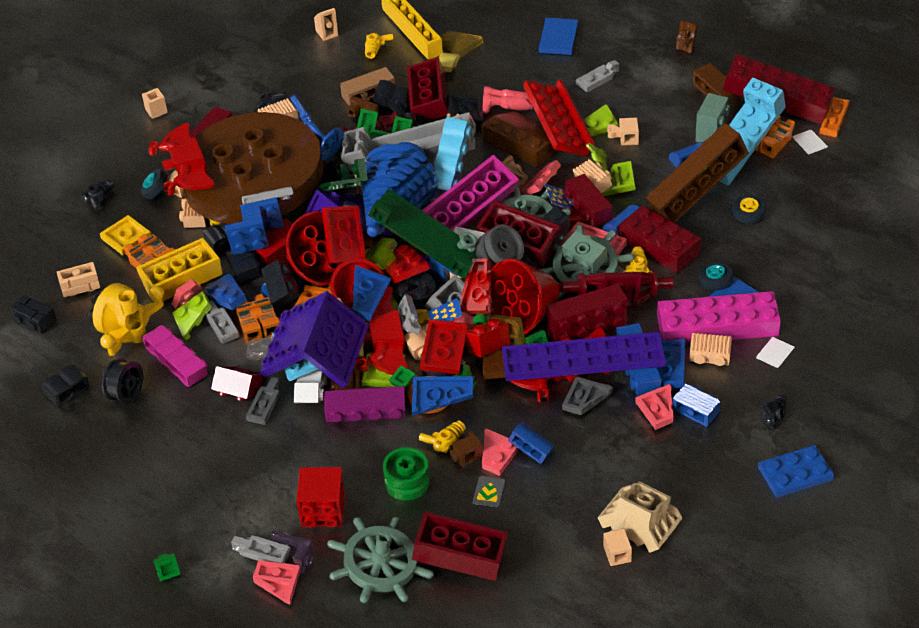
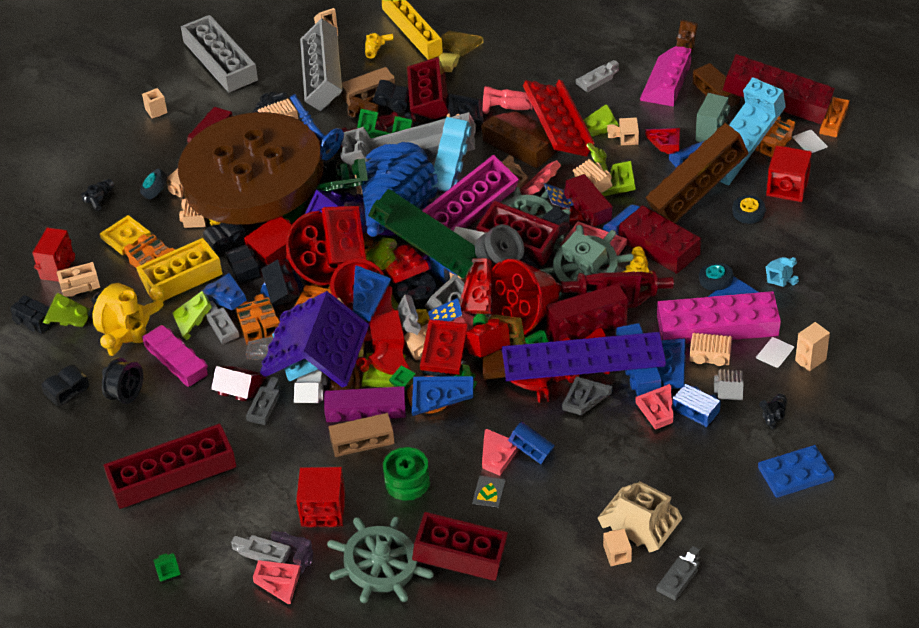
red torso [148,123,215,195] -> none
coral wing [171,279,203,309] -> none
blue bracket [225,197,284,255] -> none
light grey hinge [242,186,293,204] -> none
yellow piece [419,420,466,453] -> none
reddish brown brick [450,431,483,468] -> none
sand green plate [457,232,477,252] -> none
blue tile [539,18,578,55] -> none
none -> red brick [33,228,75,282]
none -> lime wing [43,293,90,327]
none -> dark red brick [103,423,237,509]
none -> light grey brick [181,15,258,93]
none -> light grey brick [300,18,342,111]
none -> medium nougat brick [328,413,395,457]
none -> dark pink slope [640,46,692,107]
none -> red wing [645,128,680,154]
none -> dark grey hinge [656,546,700,601]
none -> light grey brick [714,369,743,400]
none -> red brick [766,145,812,202]
none -> medium azure piece [766,257,799,287]
none -> light nougat brick [795,322,830,371]

